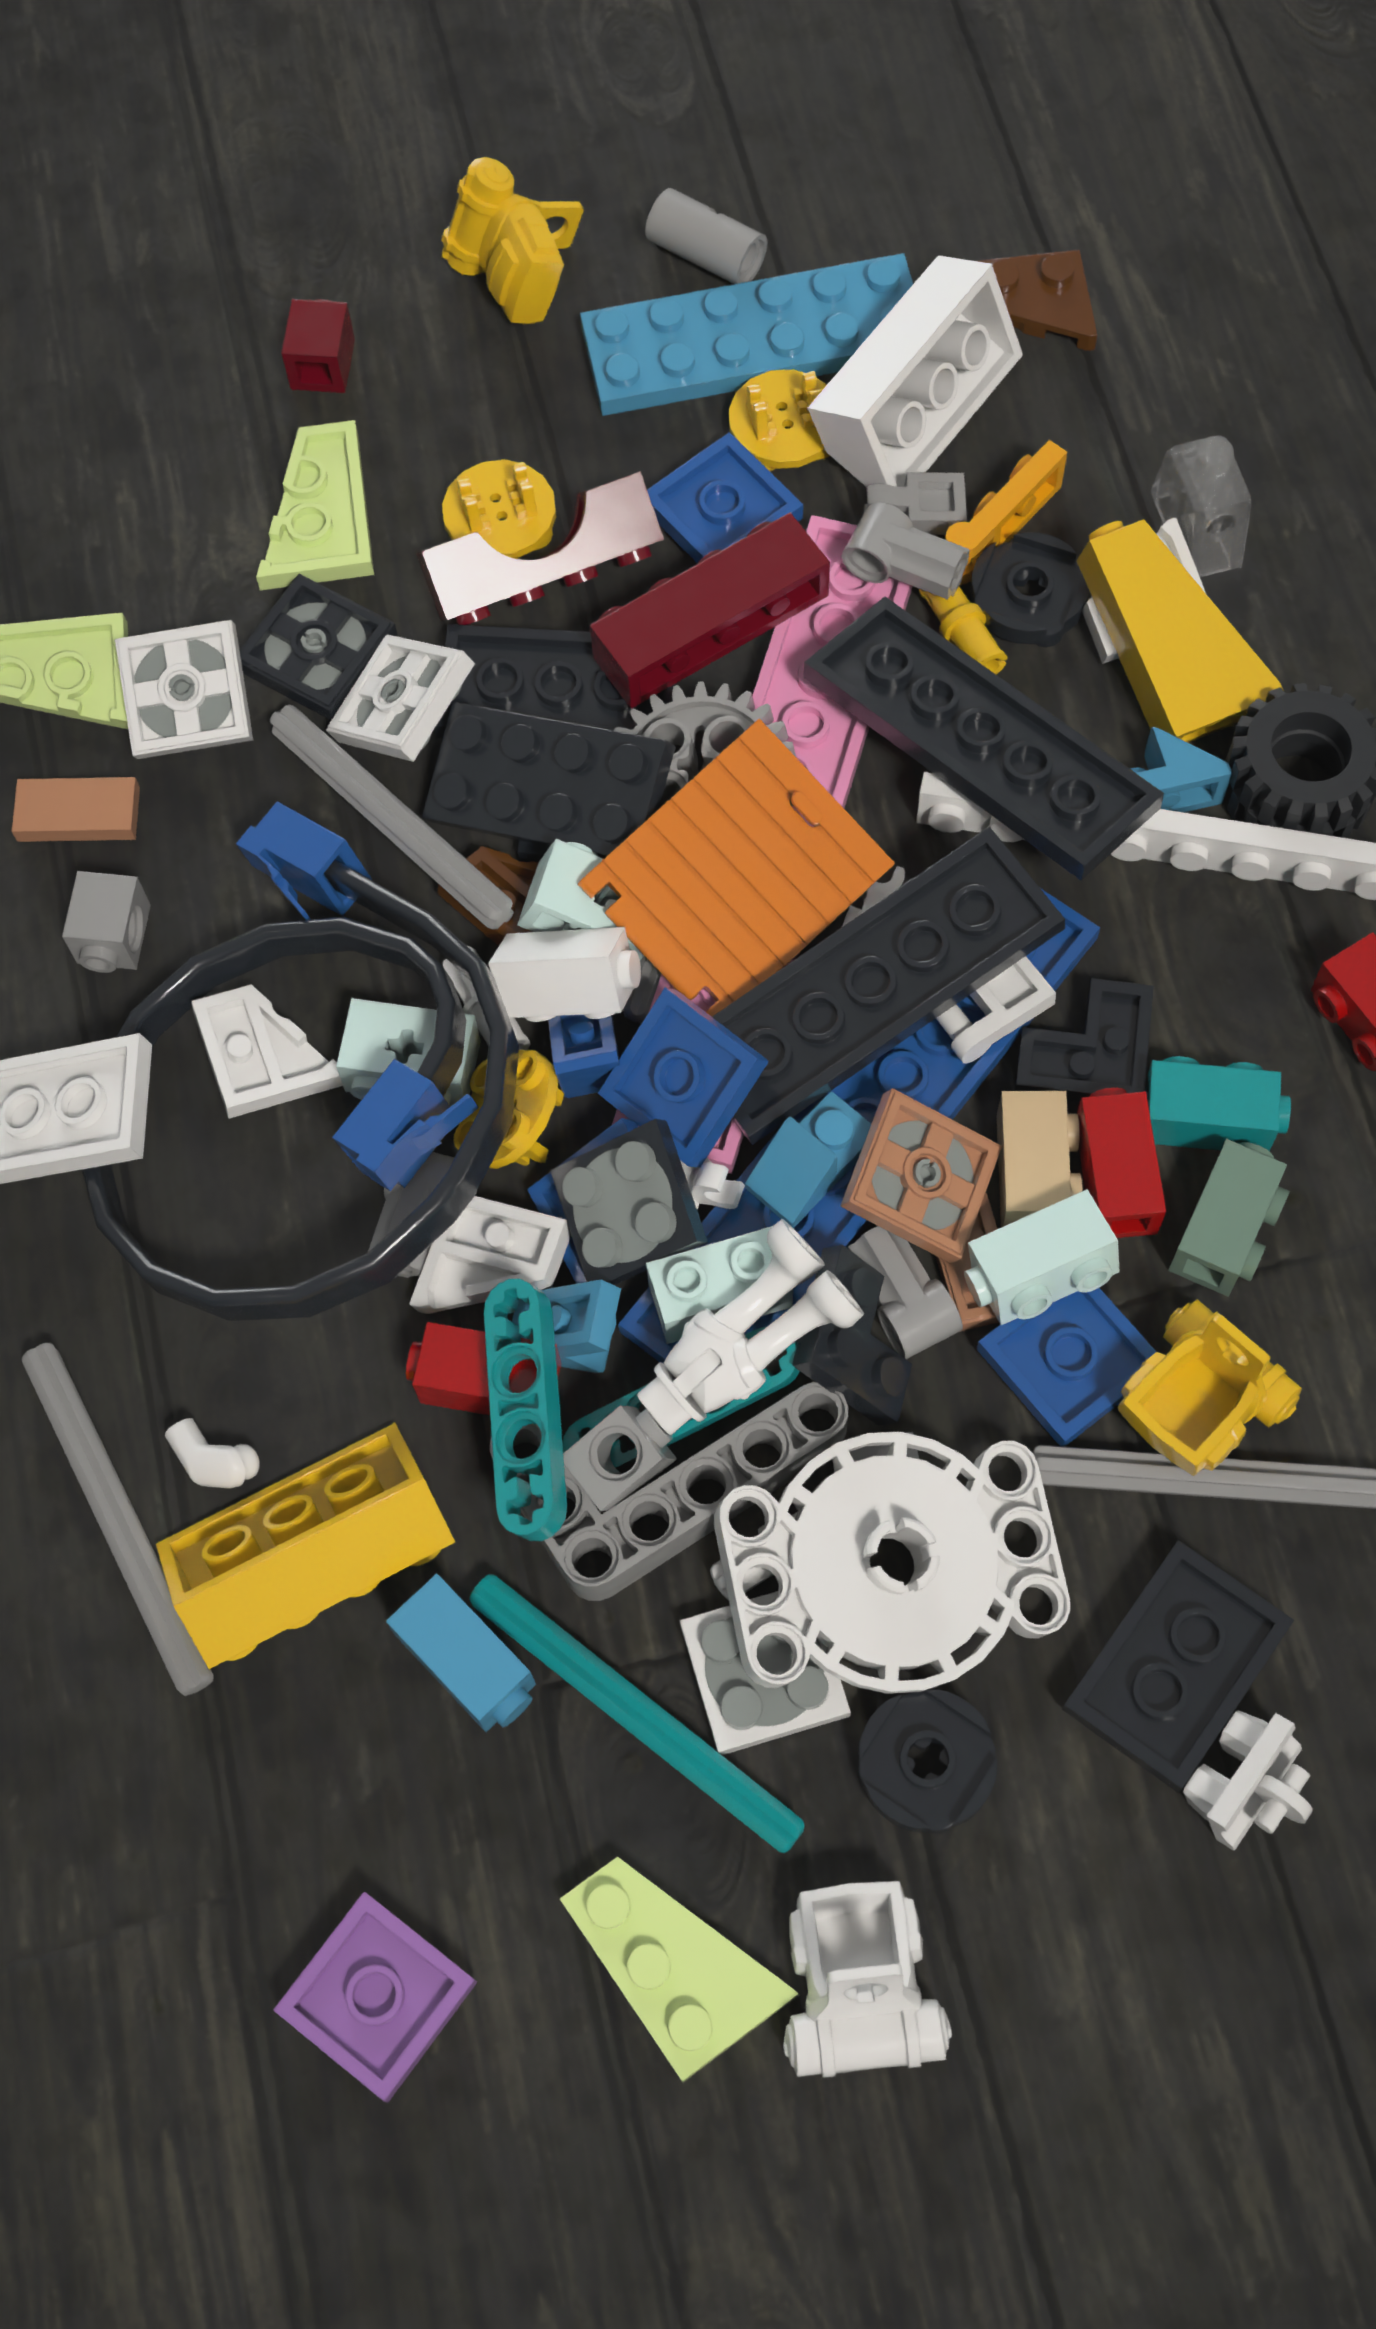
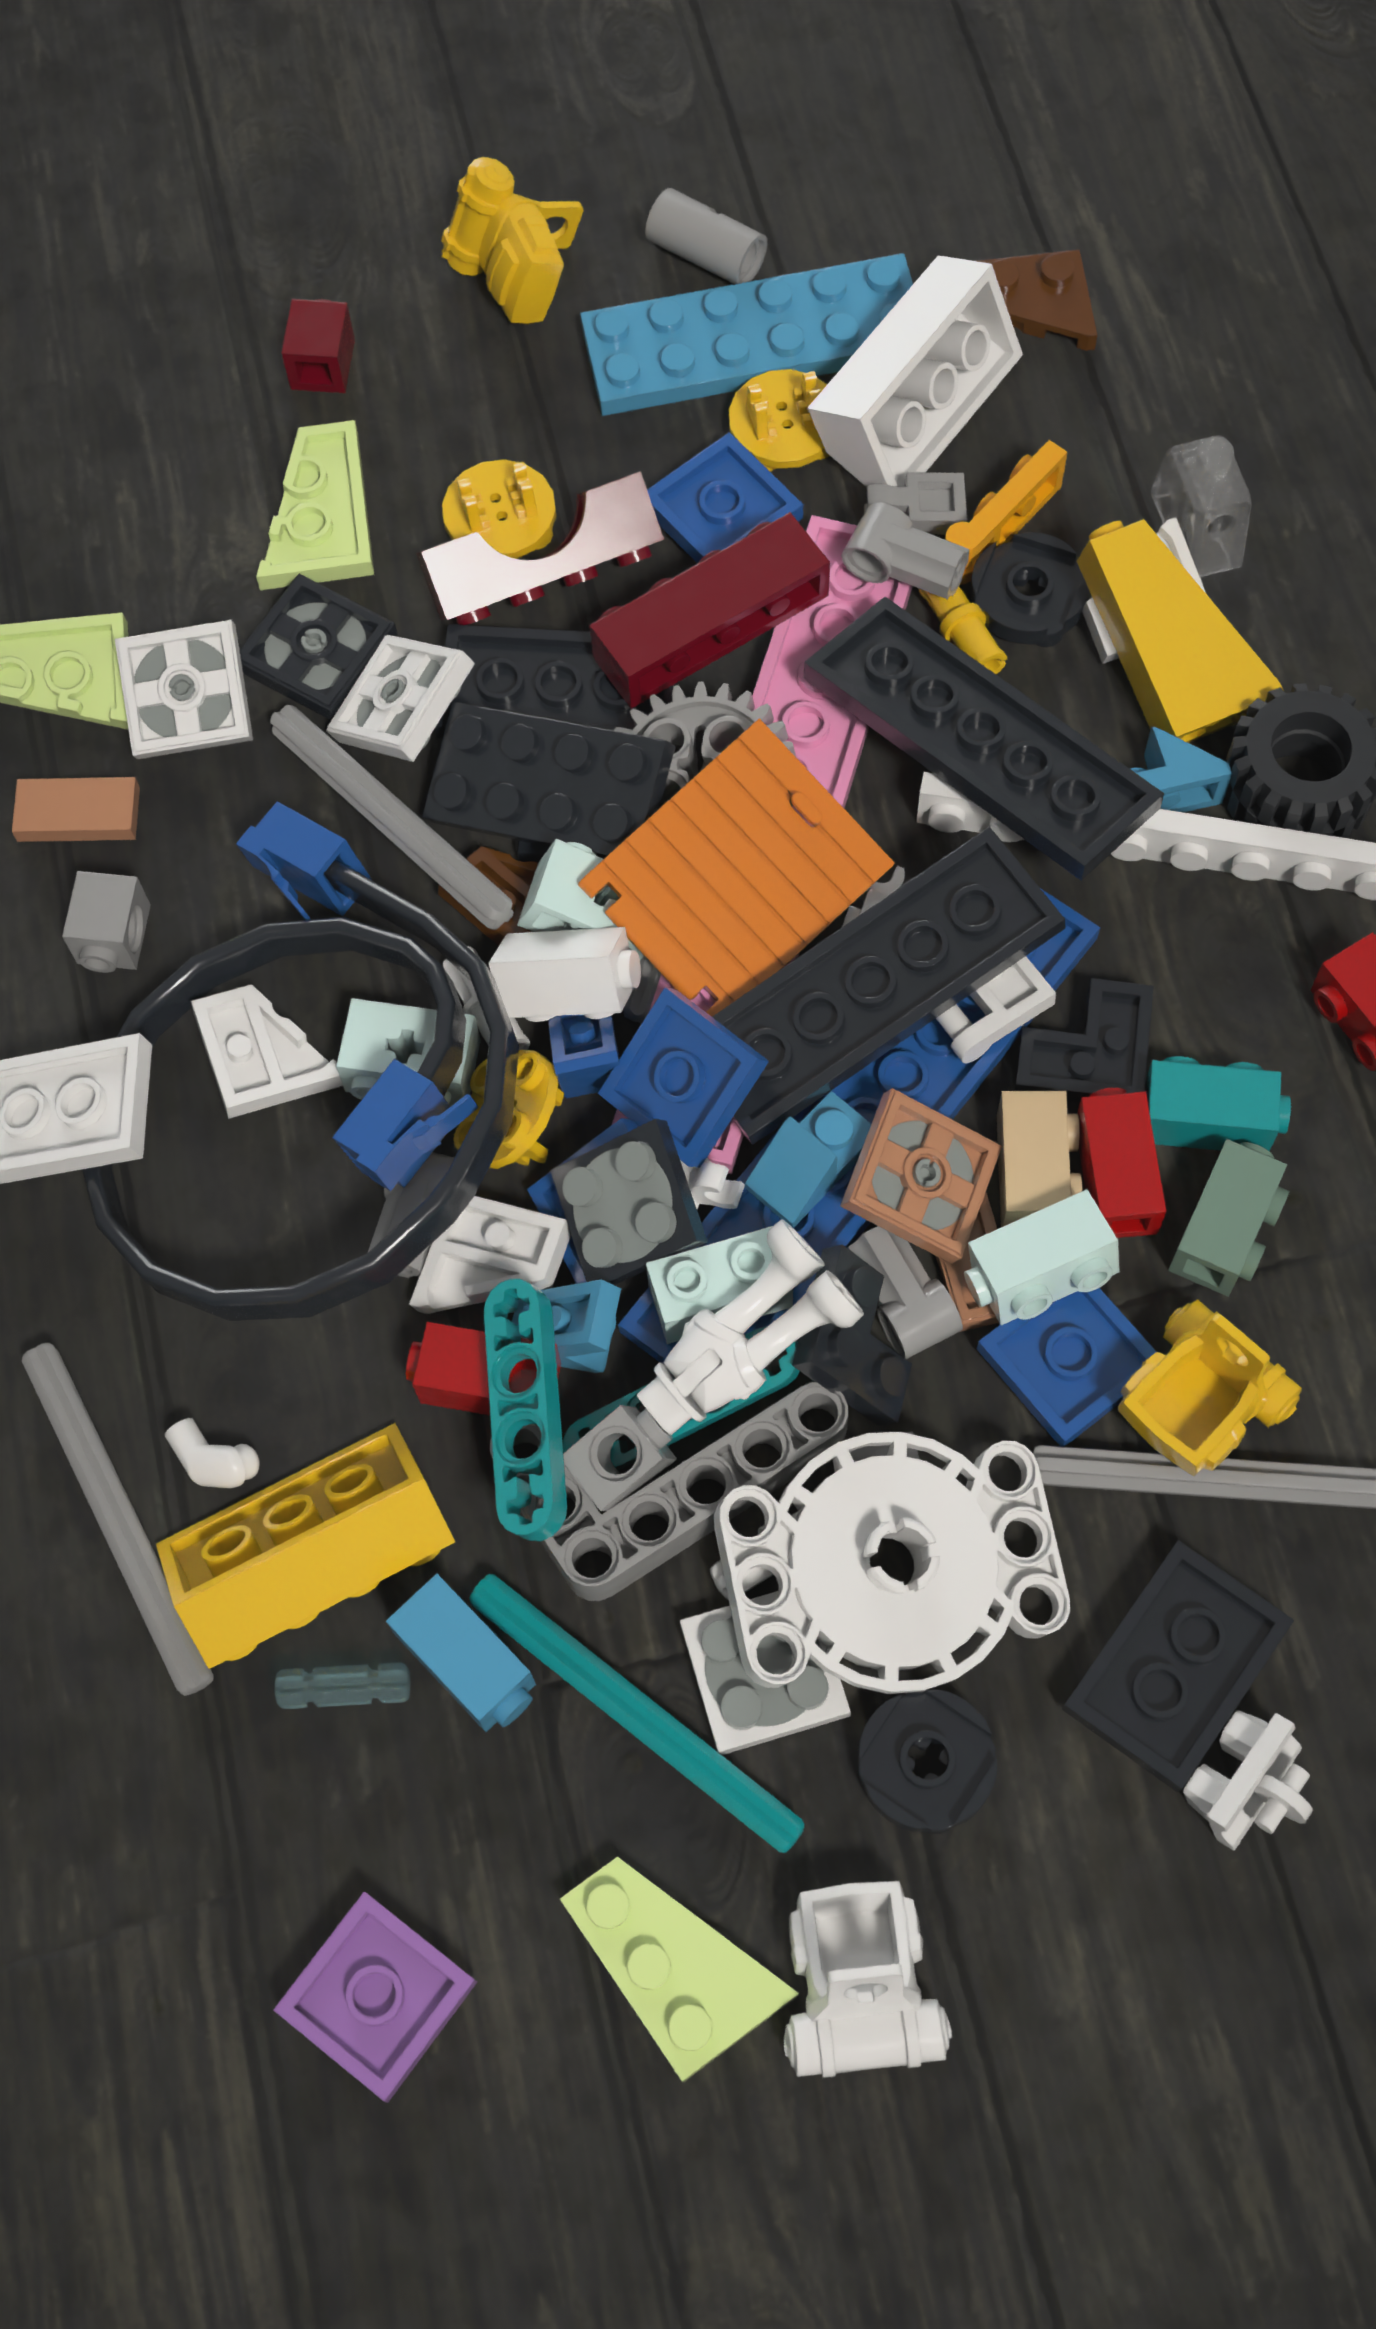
none -> clear light blue axle [275,1662,410,1709]

